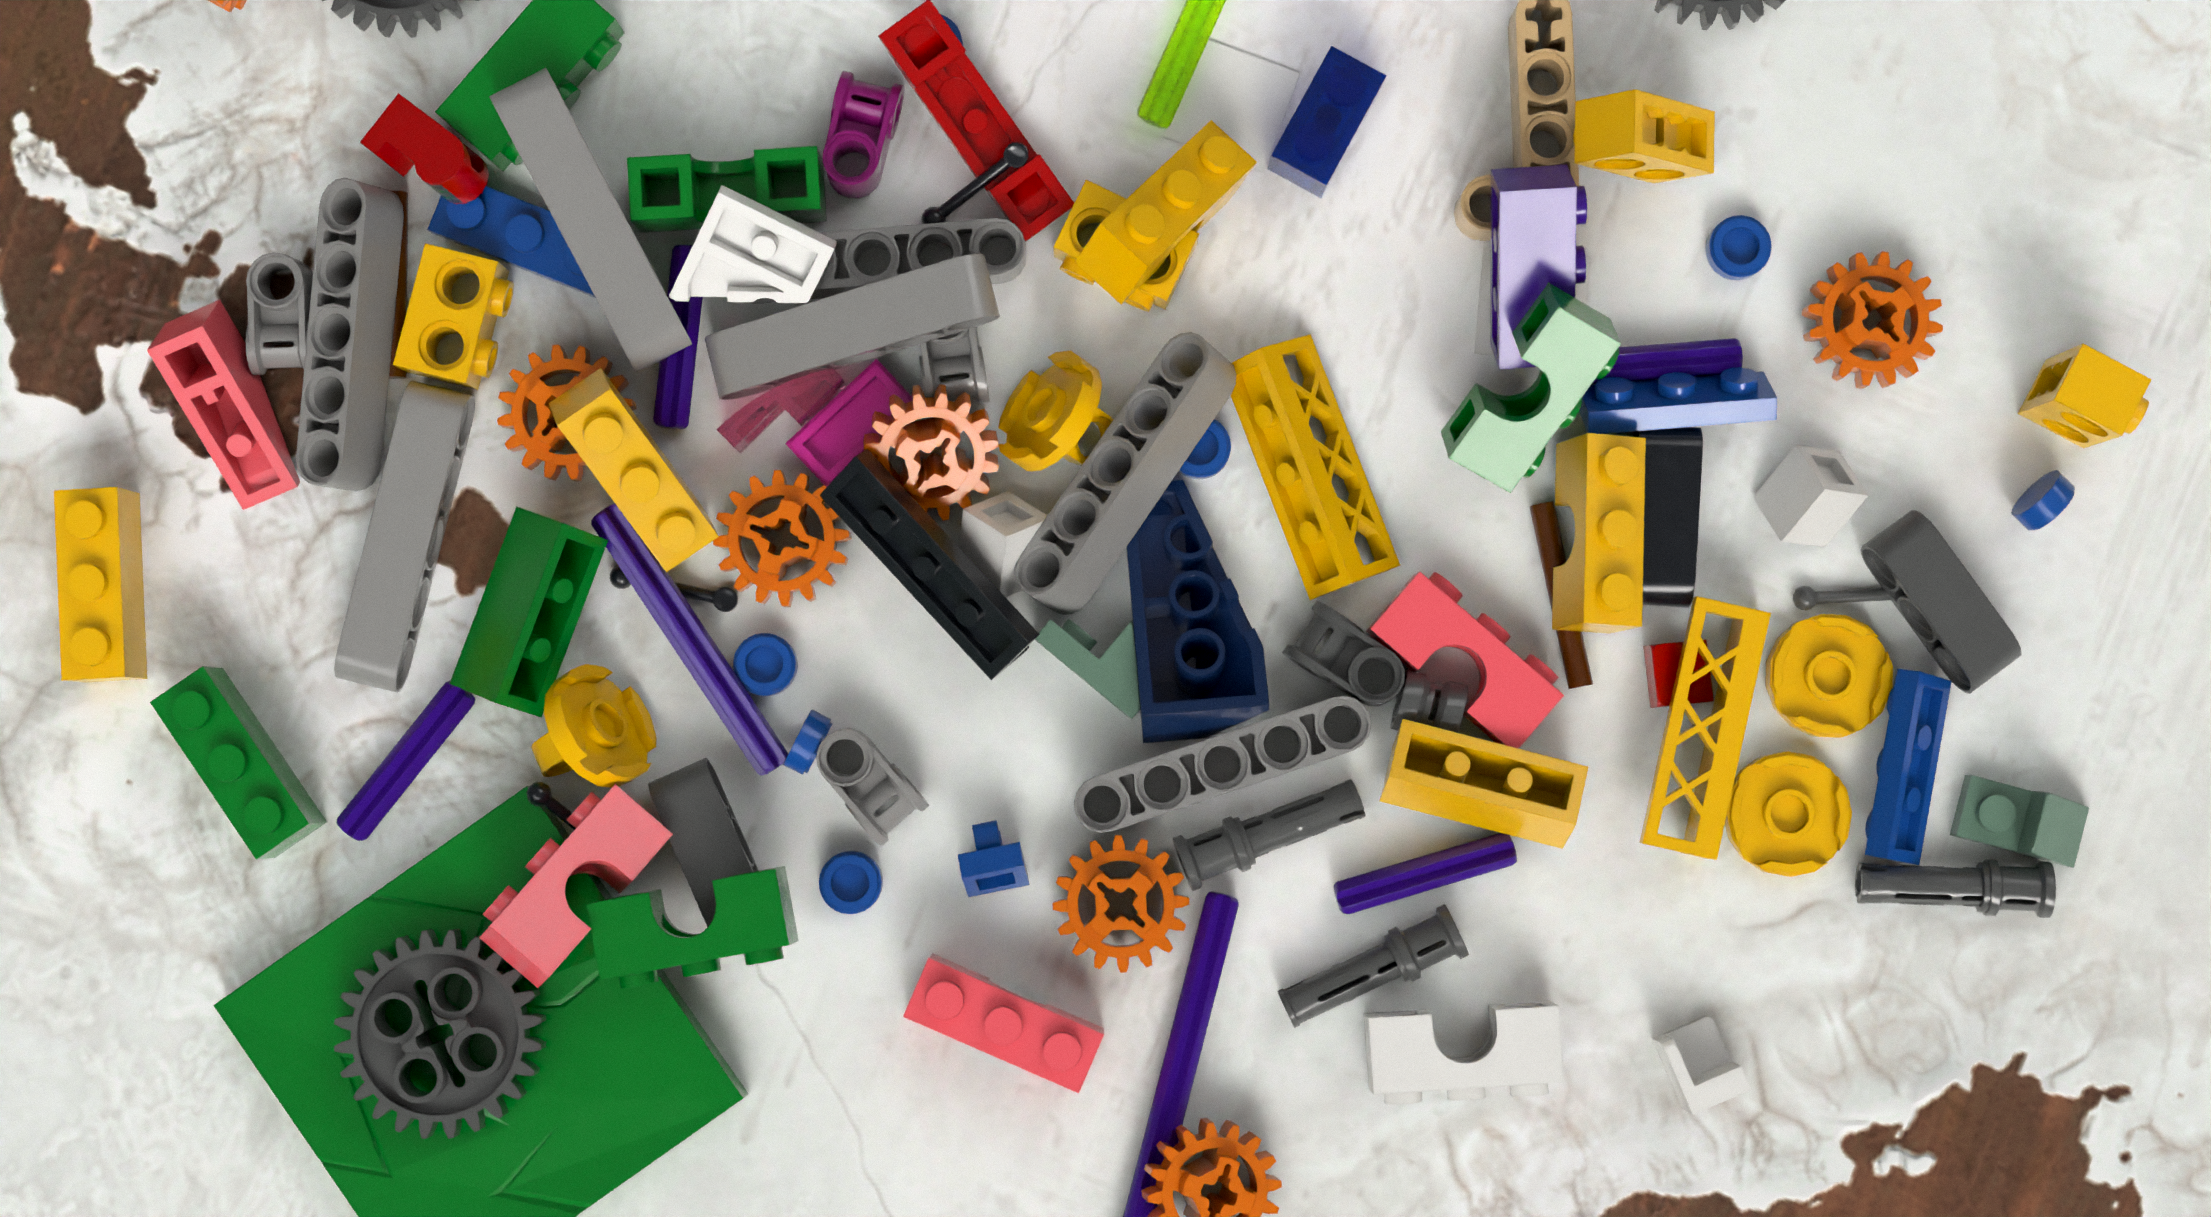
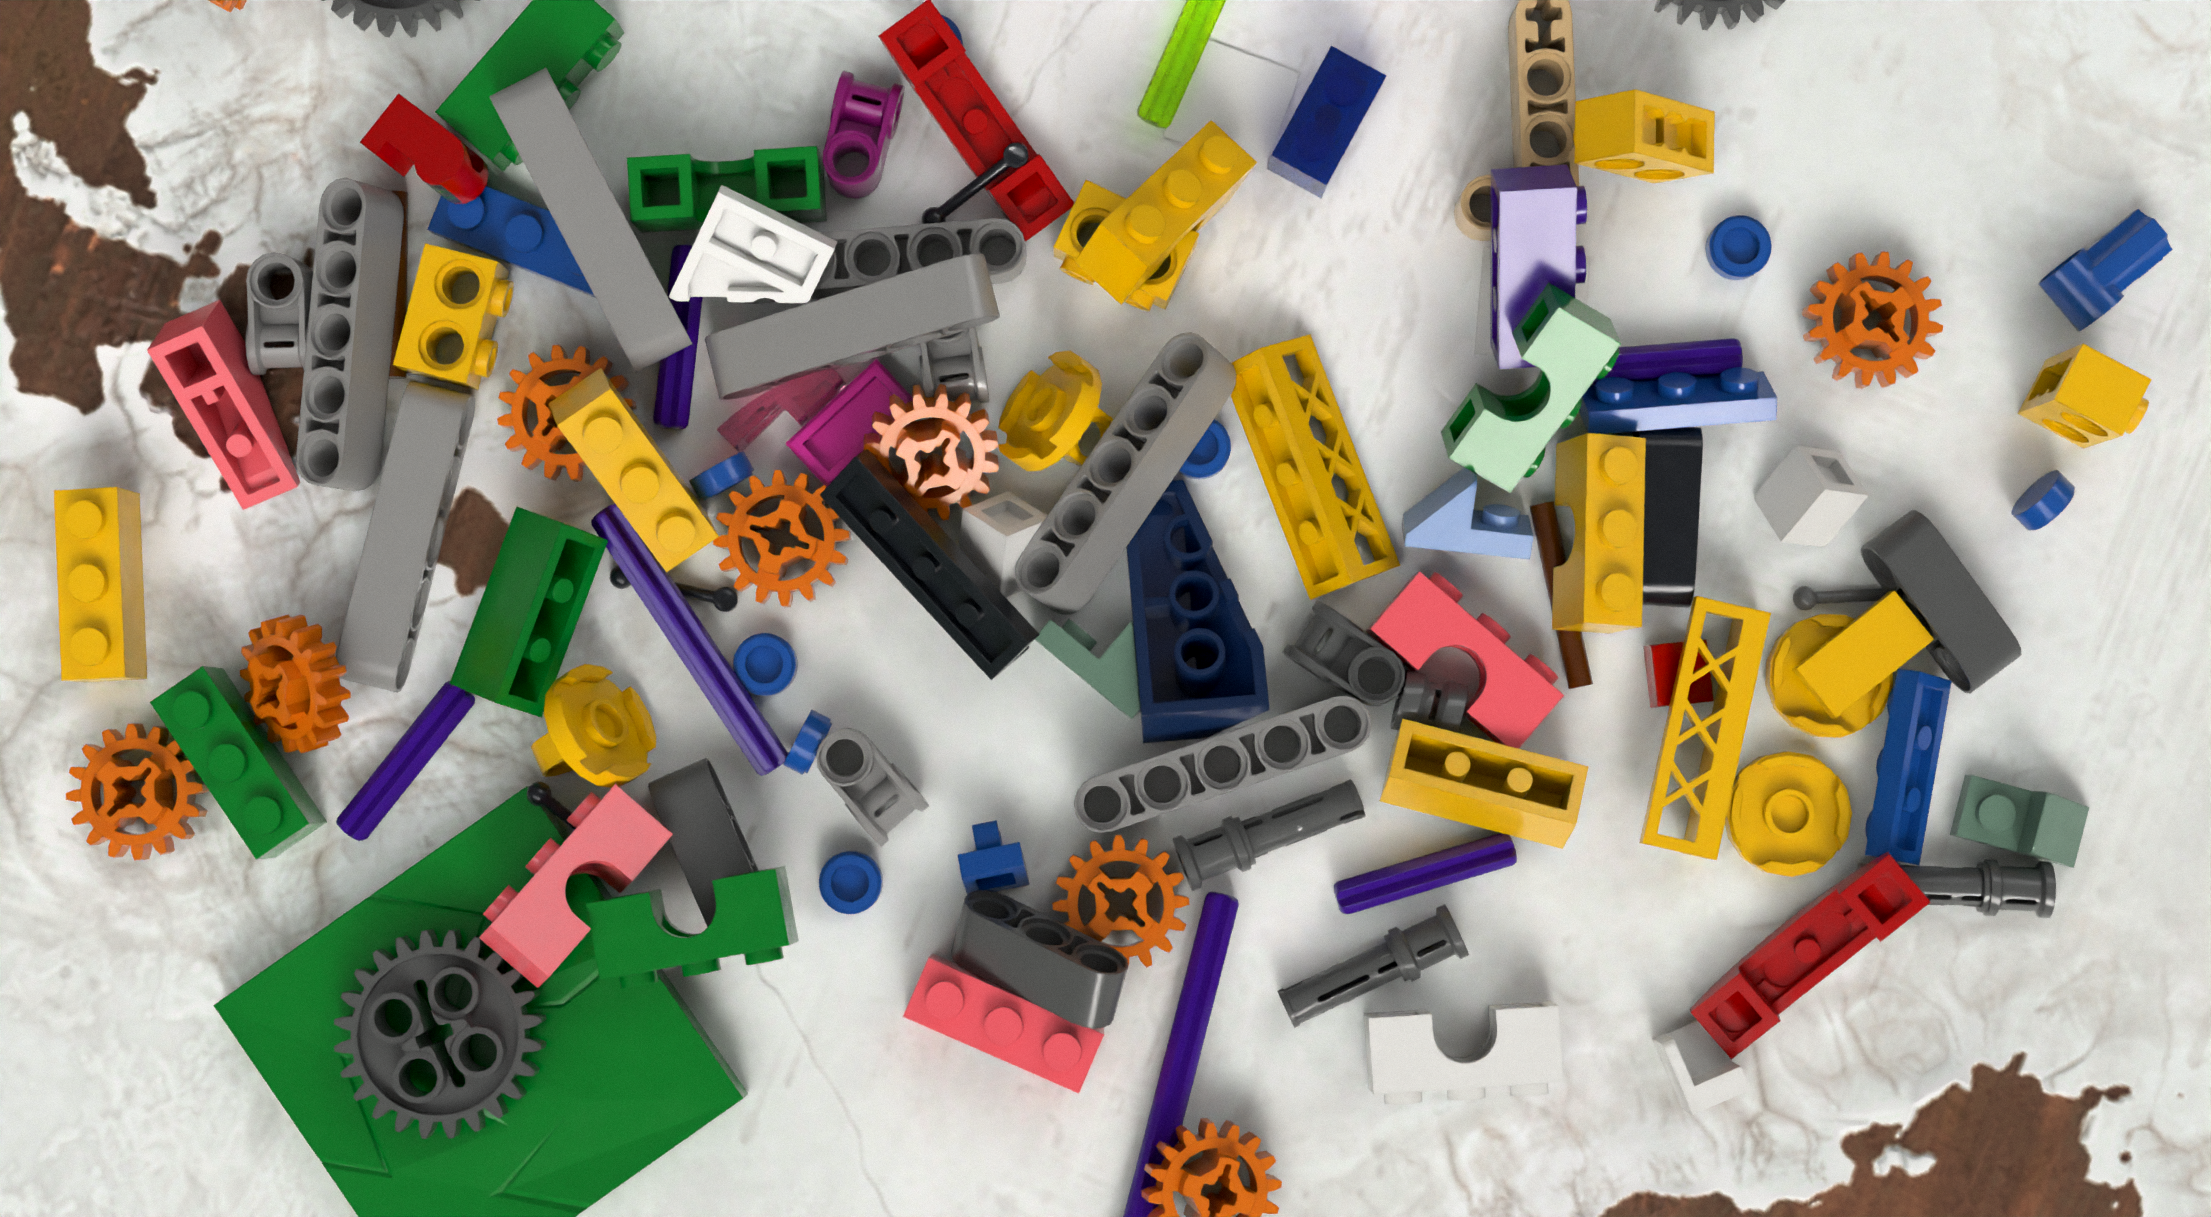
none -> orange gear [66,723,209,861]
none -> orange gear [240,614,351,753]
none -> blue tile [689,451,754,501]
none -> dark grey beam [951,890,1128,1029]
none -> slope [1402,467,1534,560]
none -> red slope [1690,852,1931,1060]
none -> yellow tile [1792,590,1934,718]
none -> blue piece [2038,209,2173,331]

